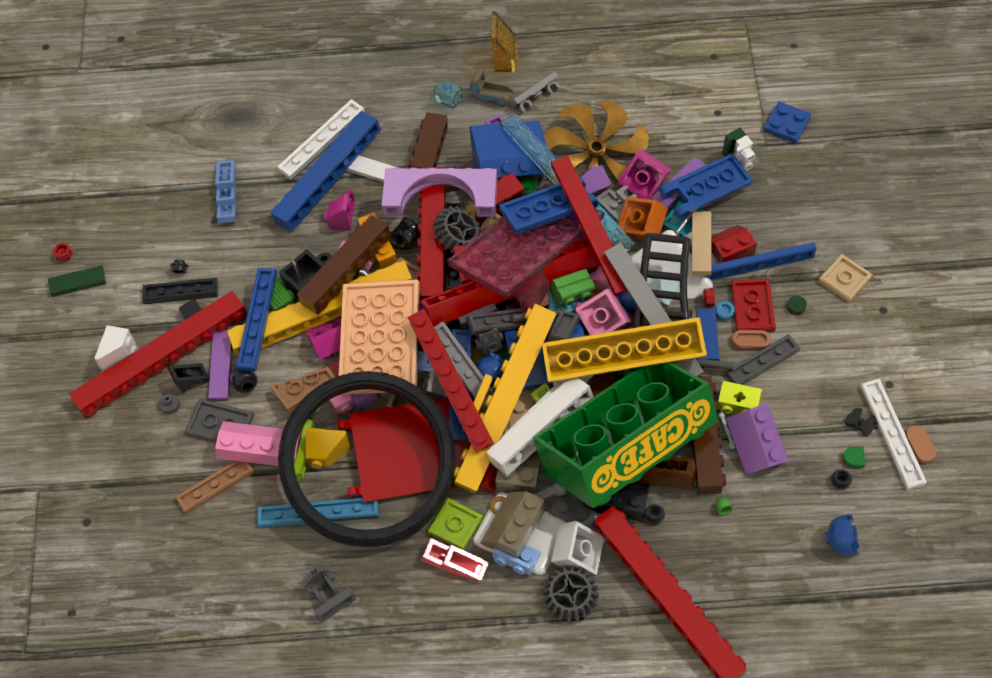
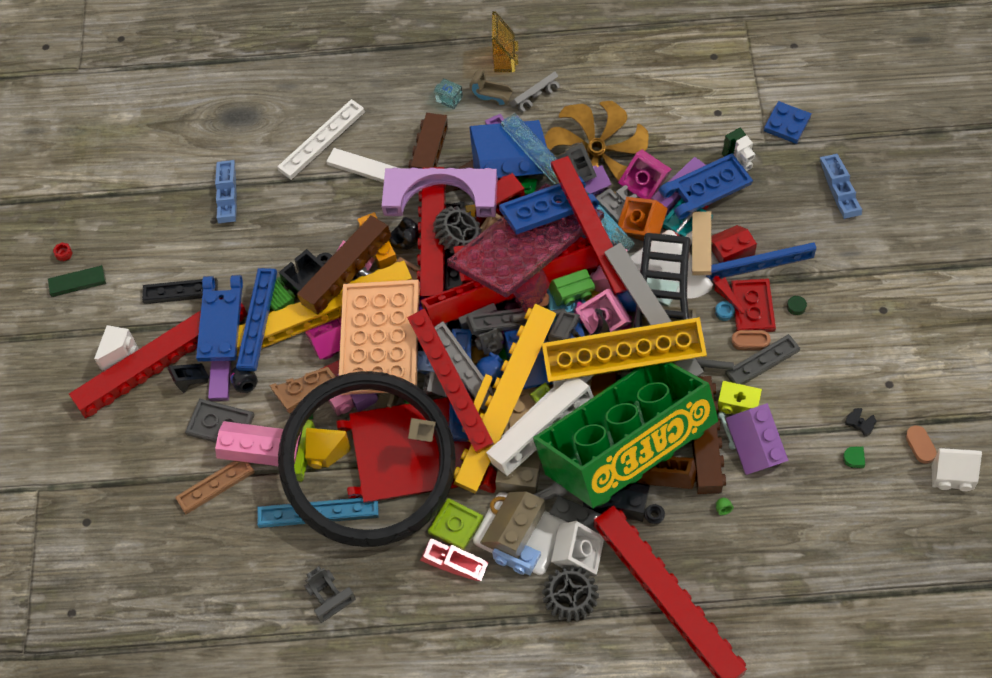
dark grey tile [159,394,180,414] -> none
black plate [170,259,189,274] -> none
black slope [179,298,202,320] -> none
blue brick [271,111,381,232] -> none
dark pink slope [324,189,355,230] -> none
blue tile [696,308,719,361] -> none
red tile [702,288,715,307] -> none
tan tile [818,254,873,303] -> none
blue cylinder [825,514,859,556] -> none
black plate [831,469,852,489] -> none
white tile [860,378,927,490] -> none
none -> blue hinge [196,275,243,362]
none -> dark tan panel [408,418,436,442]
none -> dark grey tile [556,142,597,182]
none -> black helmet [571,308,610,338]
none -> red piece [712,276,744,314]
none -> medium blue slope [820,154,862,219]
none -> white slope [932,448,982,491]

